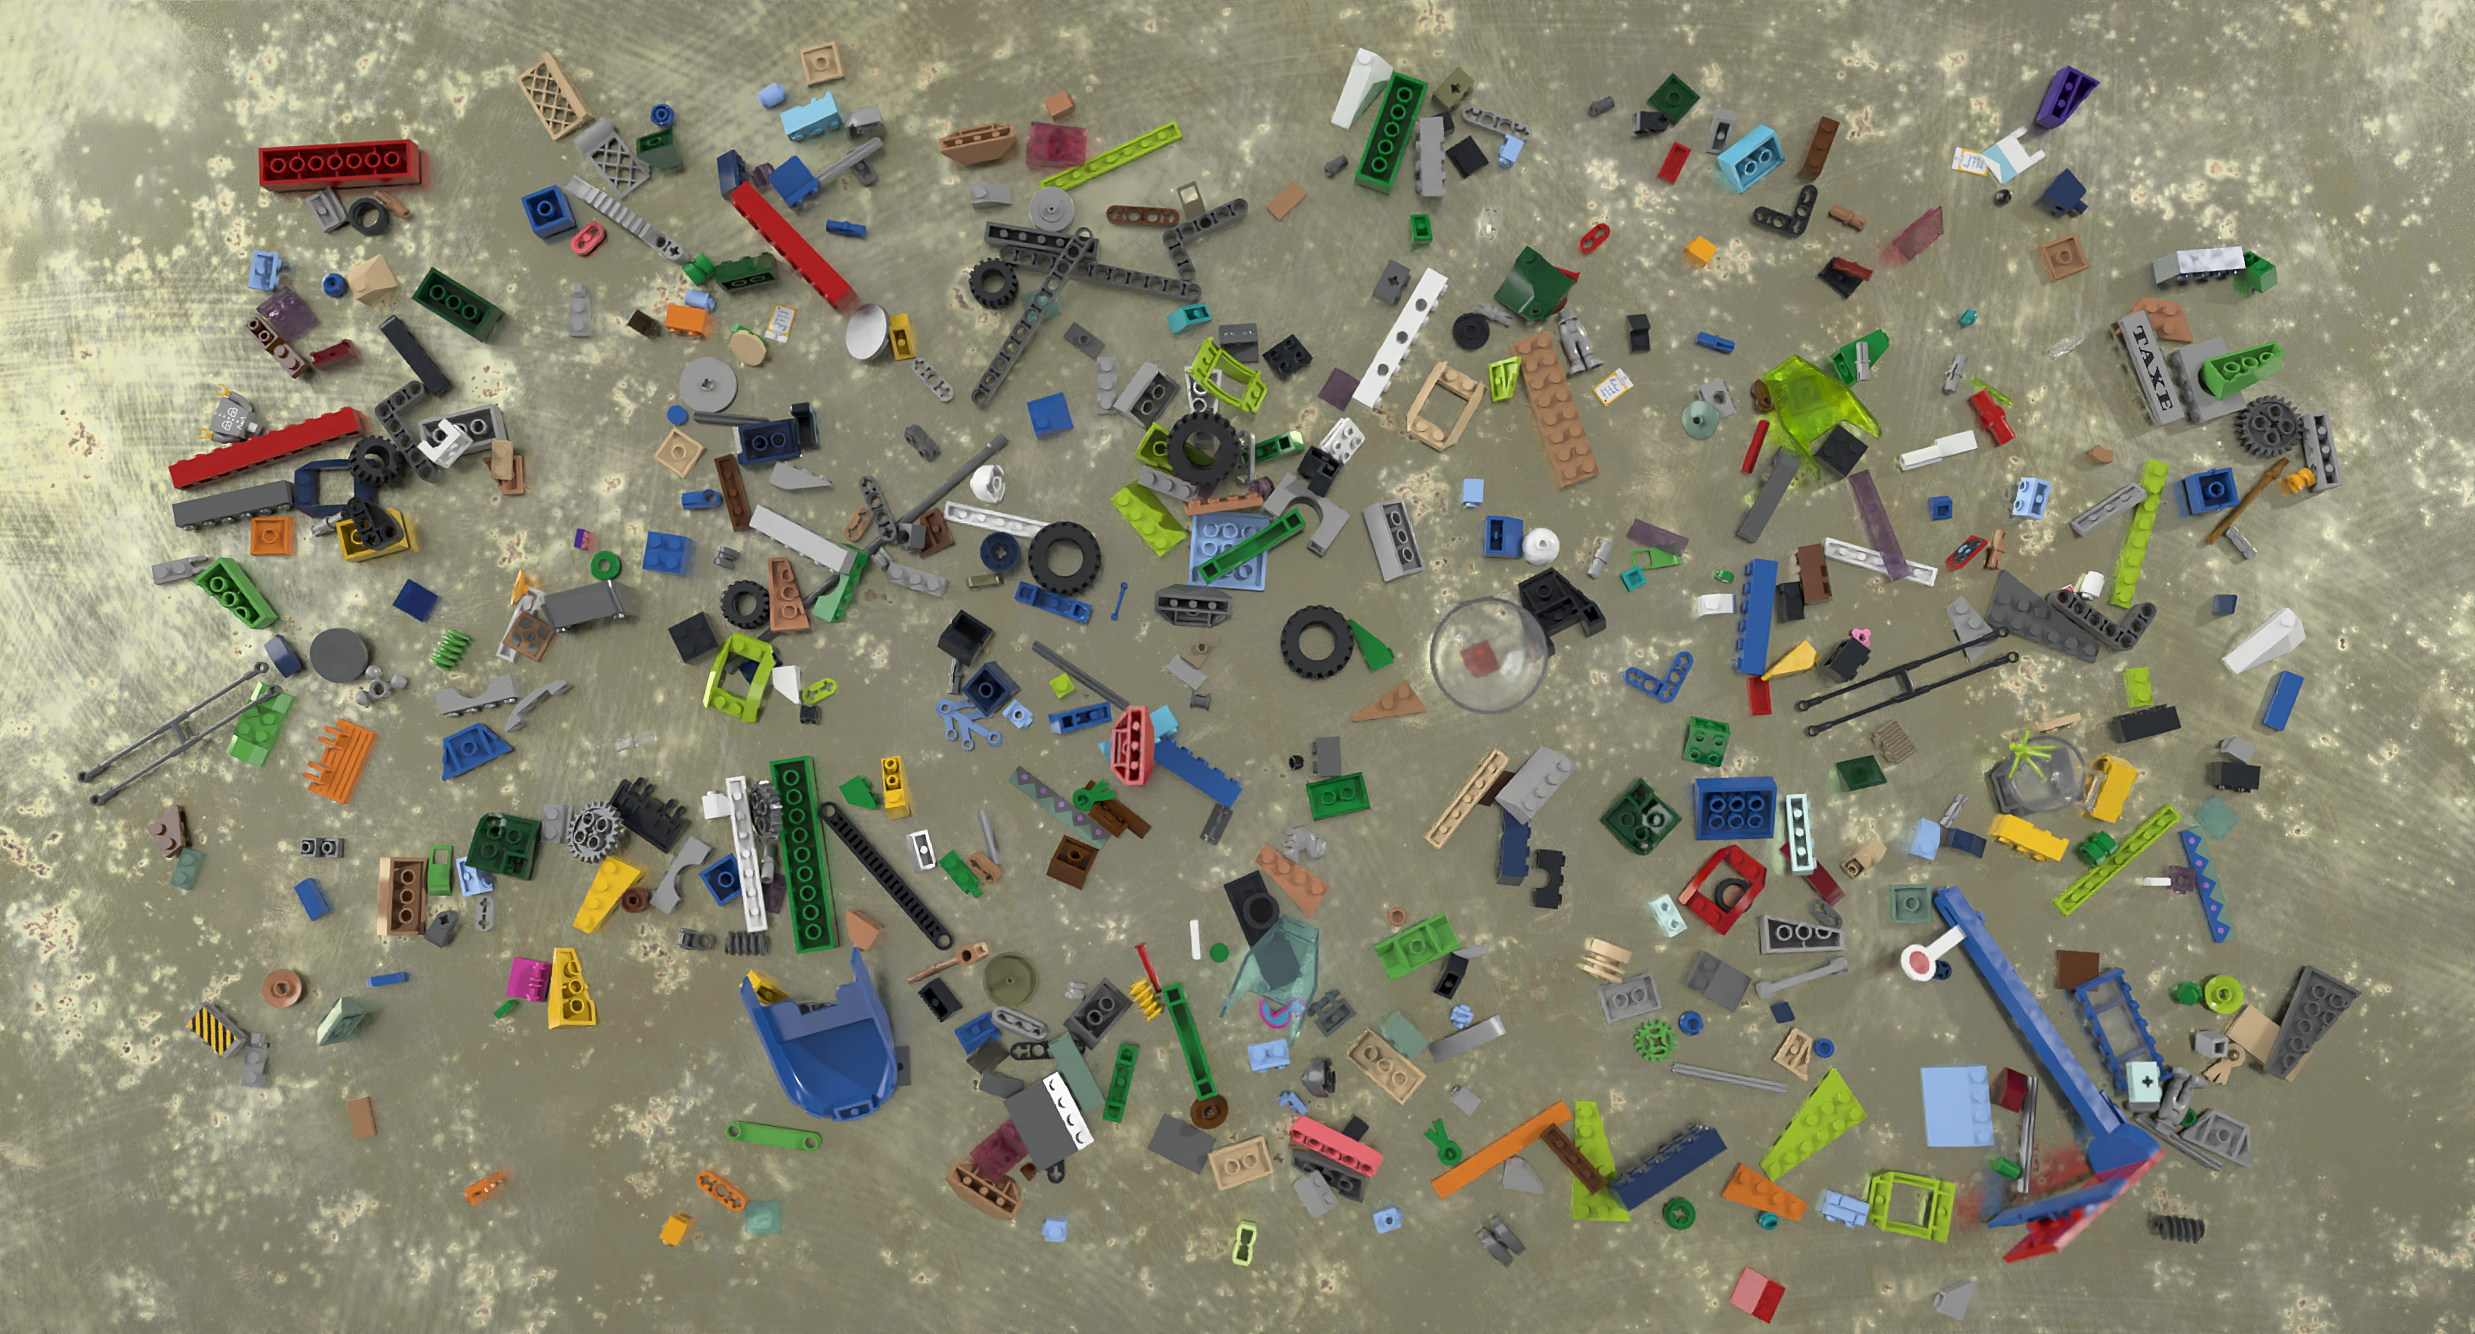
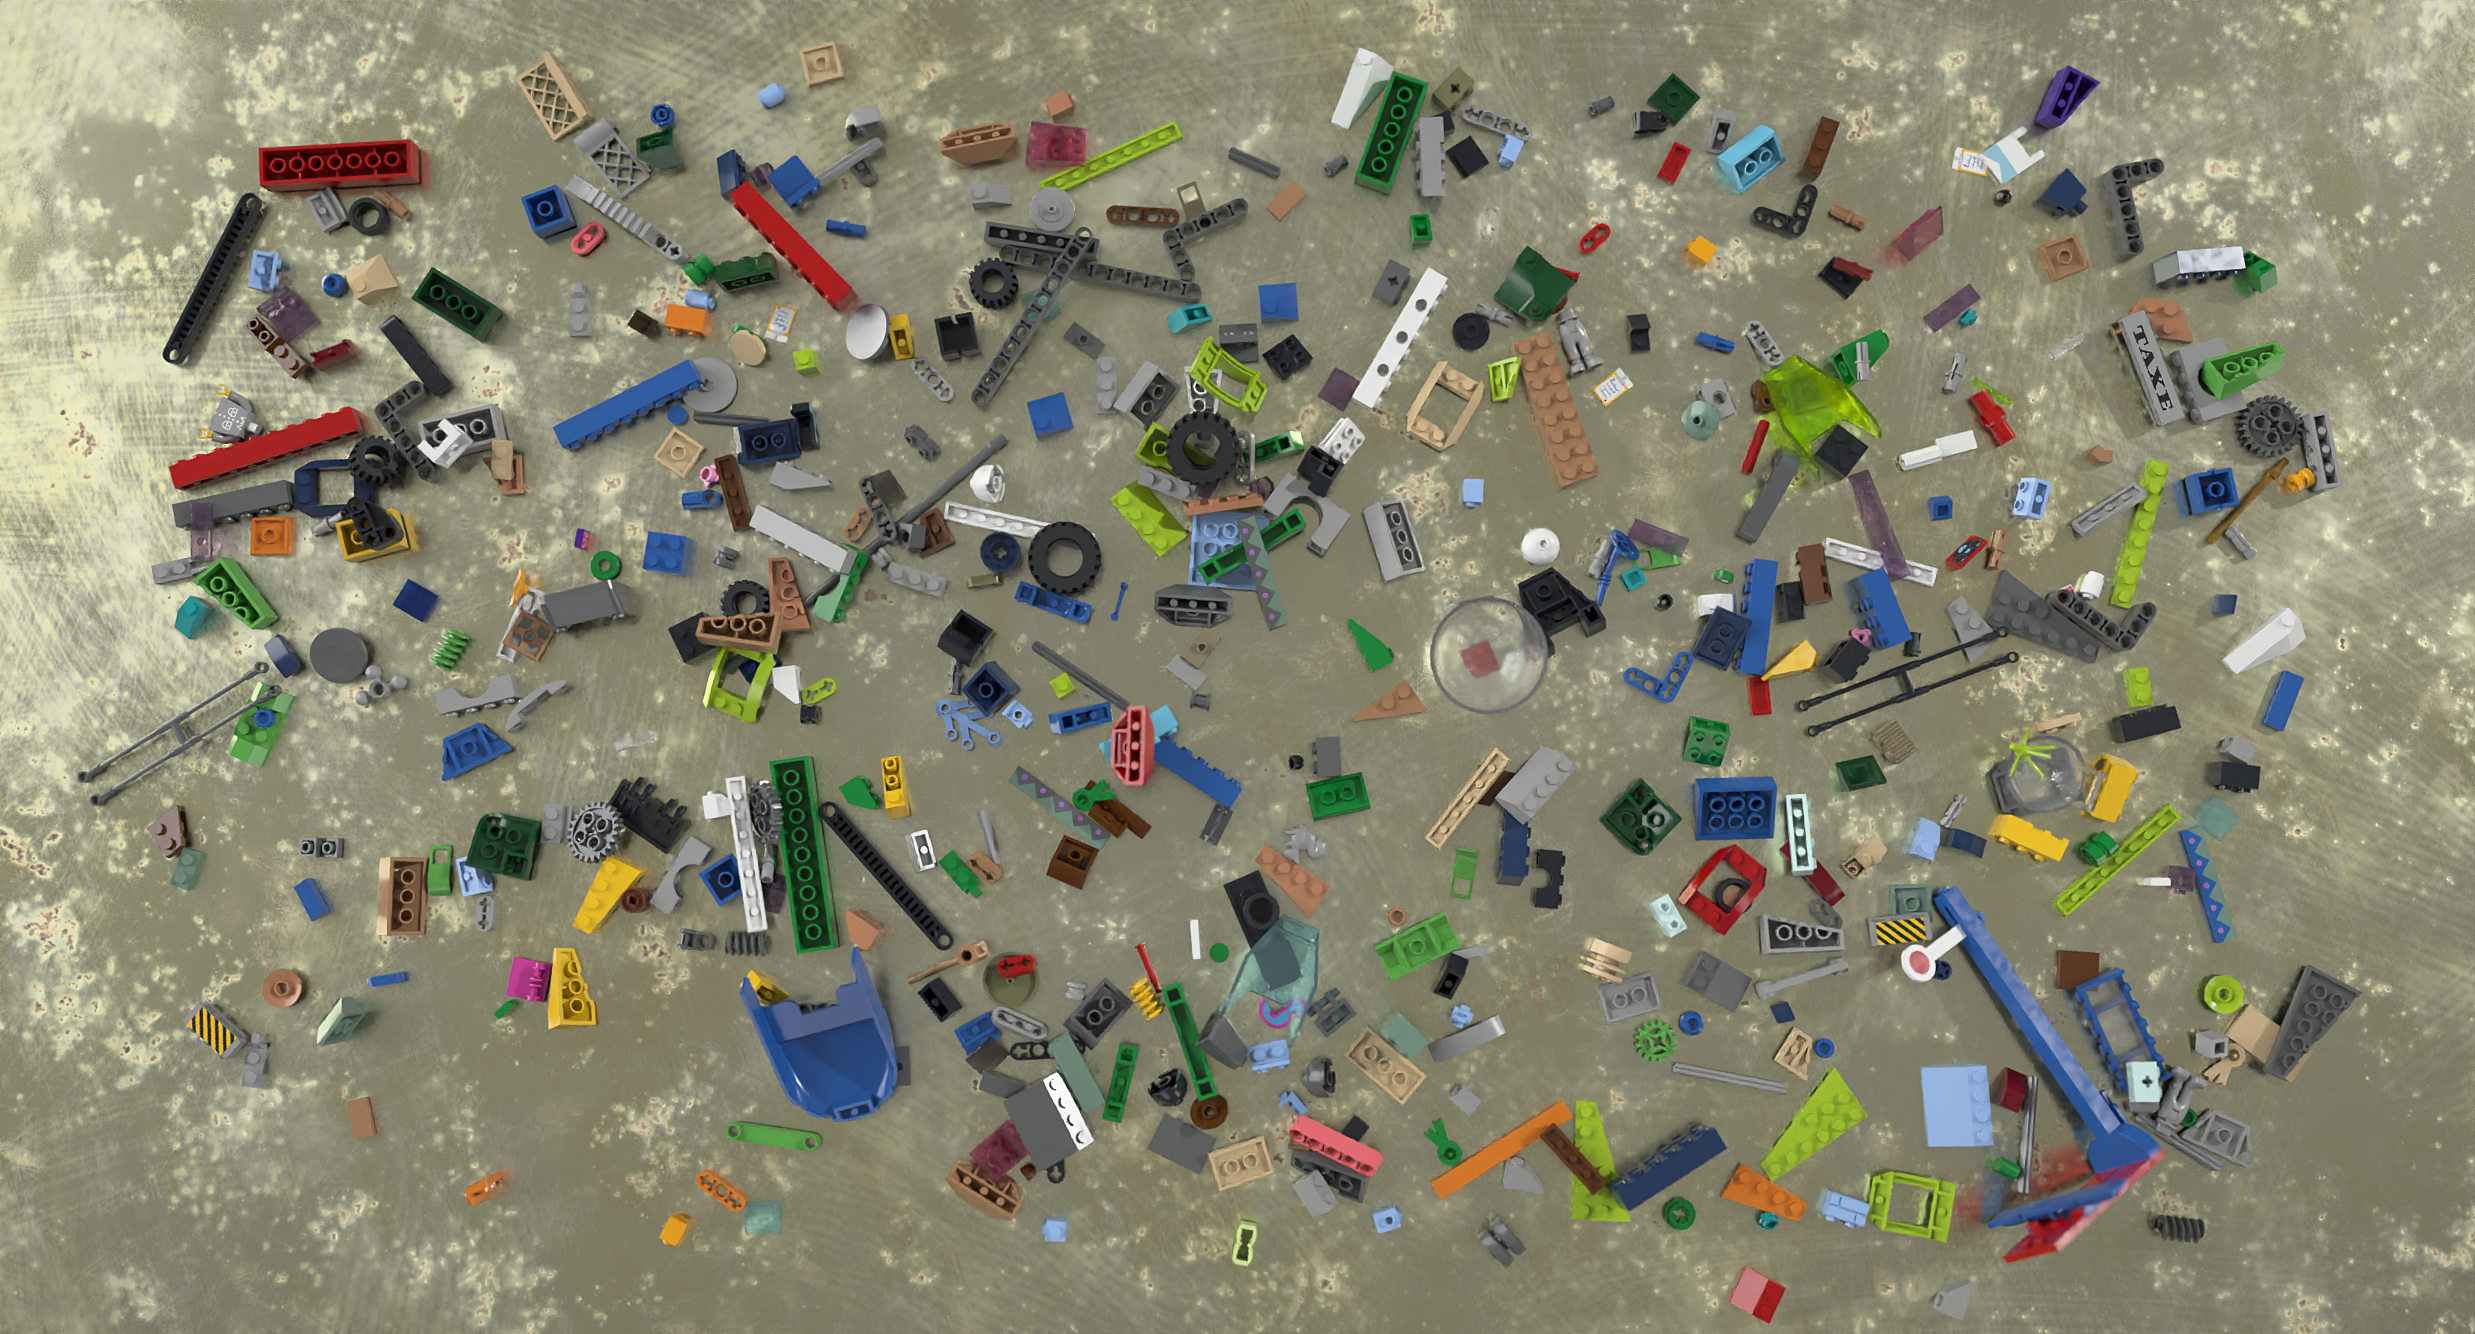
orange hinge [302,718,376,804] -> none
dark grey piece [424,910,459,948] -> none
medium azure wedge [780,91,844,141] -> none
black tyre [1280,605,1354,680] -> none
blue slope [1483,516,1523,558] -> none
green piece [2177,980,2203,1006] -> none
none -> black gear [162,193,262,365]
none -> teal slope [175,595,215,639]
none -> clear purple tile [191,502,213,561]
none -> blue tile [254,708,276,728]
none -> blue brick [553,359,703,451]
none -> medium nougat wedge [696,611,785,655]
none -> bright pink plate [700,465,719,487]
none -> lime brick [793,348,819,375]
none -> clear smoke piece [868,470,908,507]
none -> black piece [934,312,981,361]
none -> red beam [998,955,1035,978]
none -> black cylinder [1148,1069,1187,1107]
none -> dark grey slope [1195,1010,1248,1070]
none -> dark grey axle [1228,147,1281,178]
none -> tile [1235,514,1288,629]
none -> blue slope [1258,282,1299,323]
none -> bright green piece [1449,848,1479,900]
none -> blue dish [1595,529,1639,607]
none -> black hinge [1656,594,1673,610]
none -> dark blue tile [1691,605,1752,671]
none -> light grey beam [1746,320,1784,369]
none -> blue brick [1852,567,1913,650]
none -> brick [1867,911,1932,948]
none -> dark grey pin [1906,632,1922,657]
none -> clear purple tile [1923,283,1981,333]
none -> dark grey beam [2104,158,2165,260]

